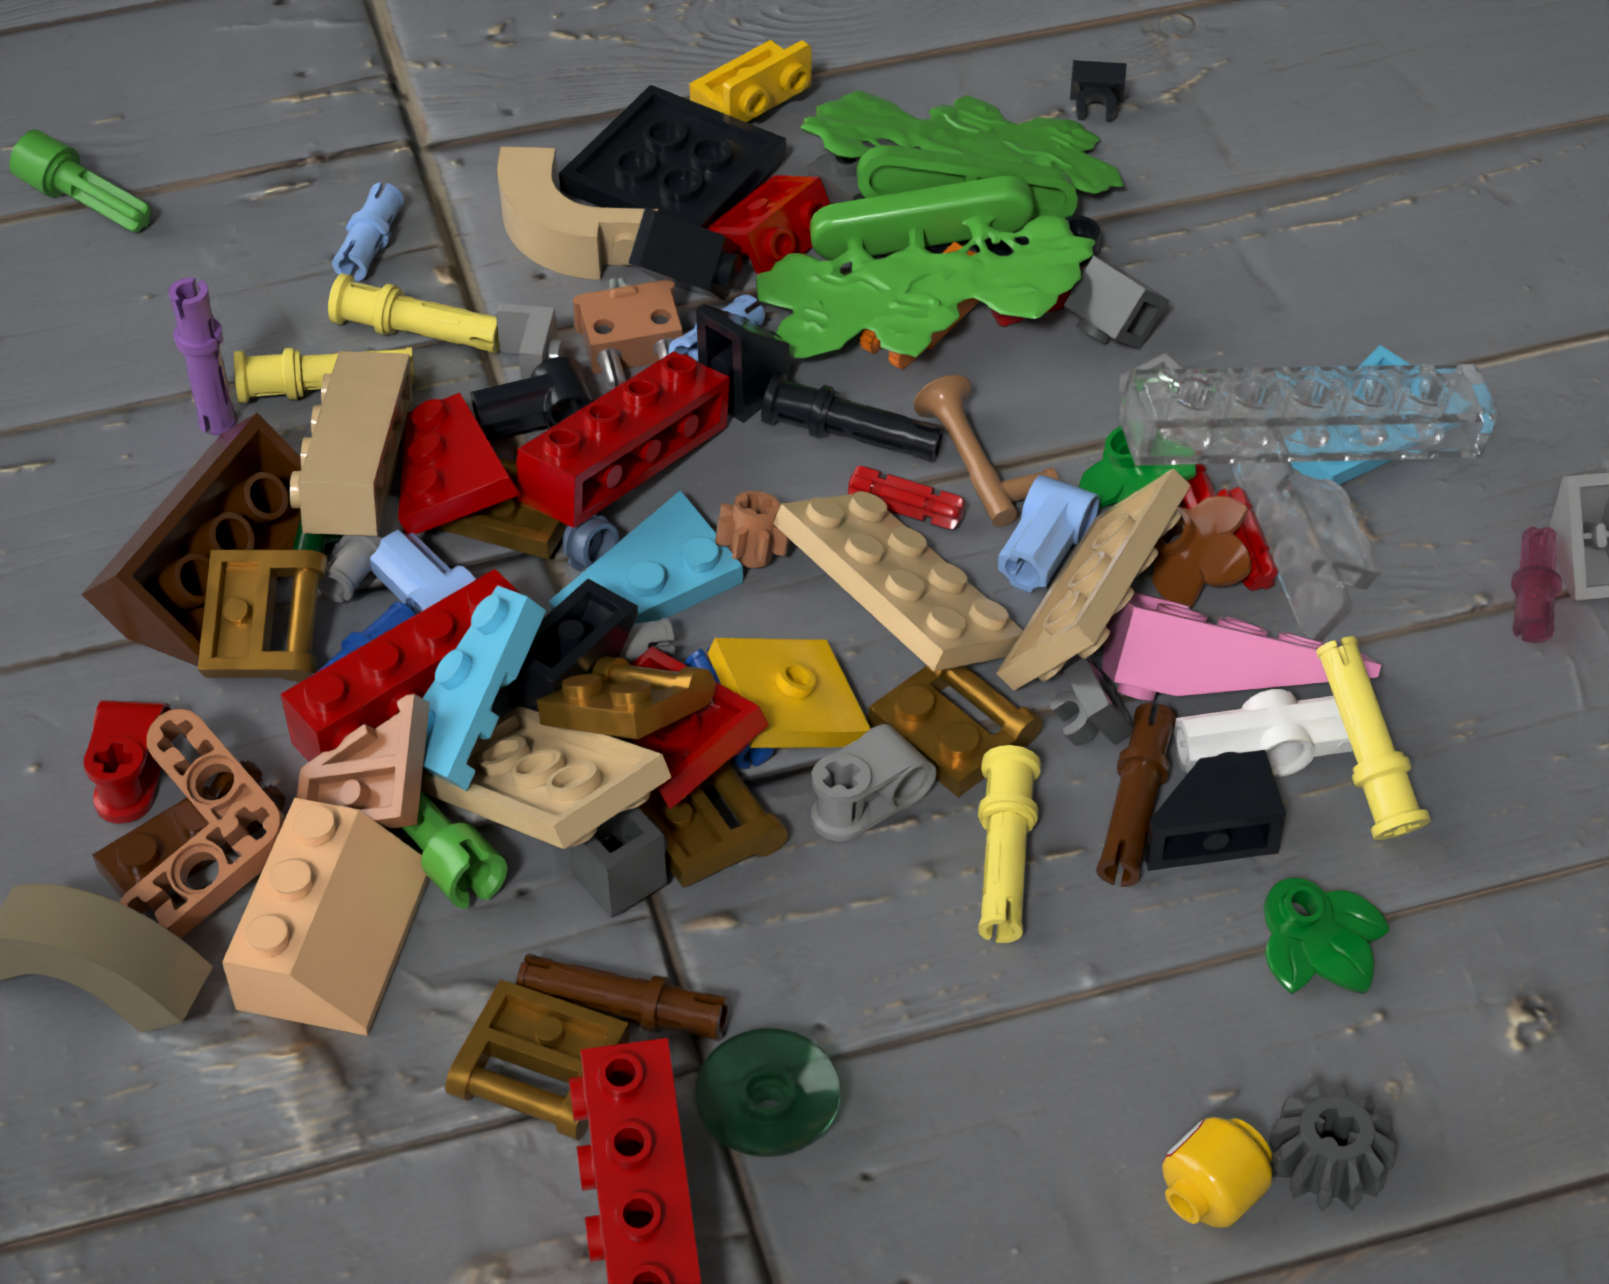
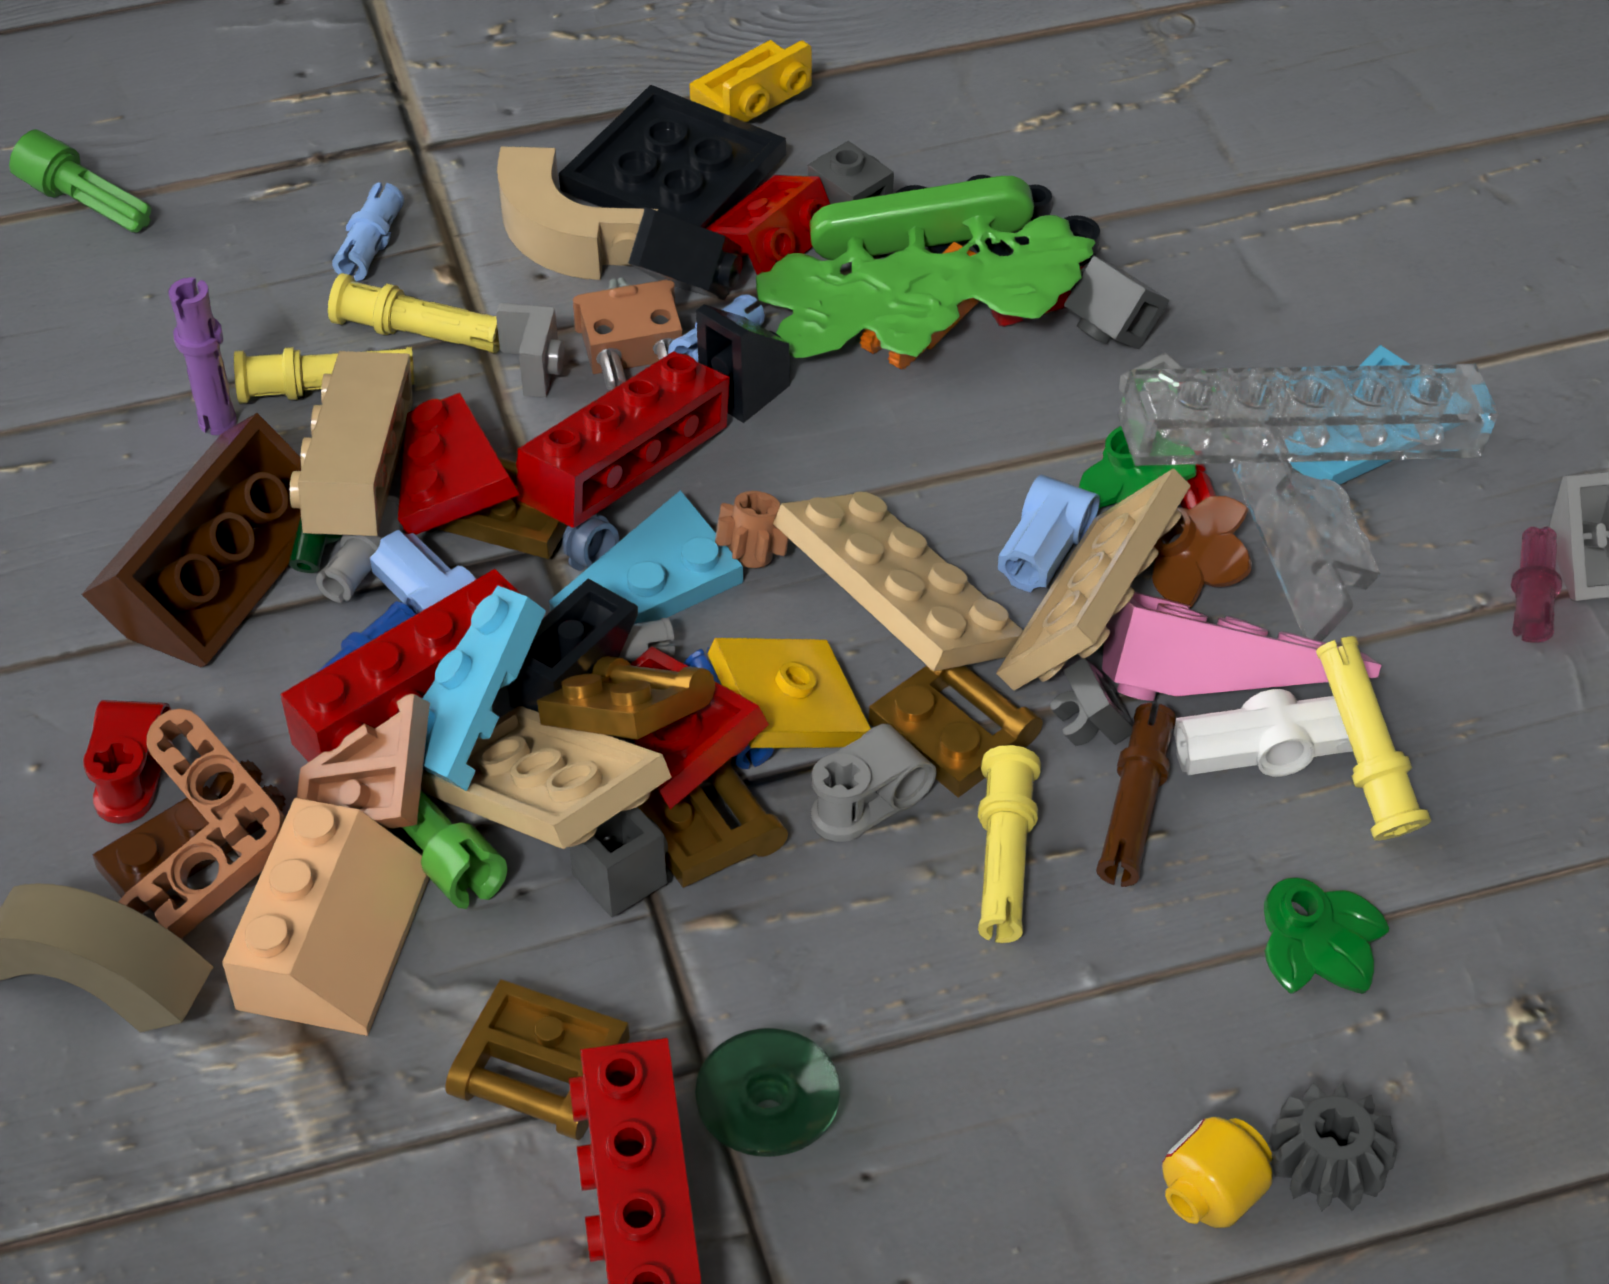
pearl gold plate [198,550,327,682] -> none
black piece [470,356,593,439] -> none
reddish brown pin [516,953,730,1041] -> none
black pin [761,371,945,463] -> none
bright green plant [801,90,1124,222] -> none
red axle [848,466,965,531] -> none
medium nougat piece [914,374,1059,527] -> none
black tile [1070,60,1127,122] -> none
black slope [1145,750,1286,871] -> none
red axle [1216,487,1278,591] -> none

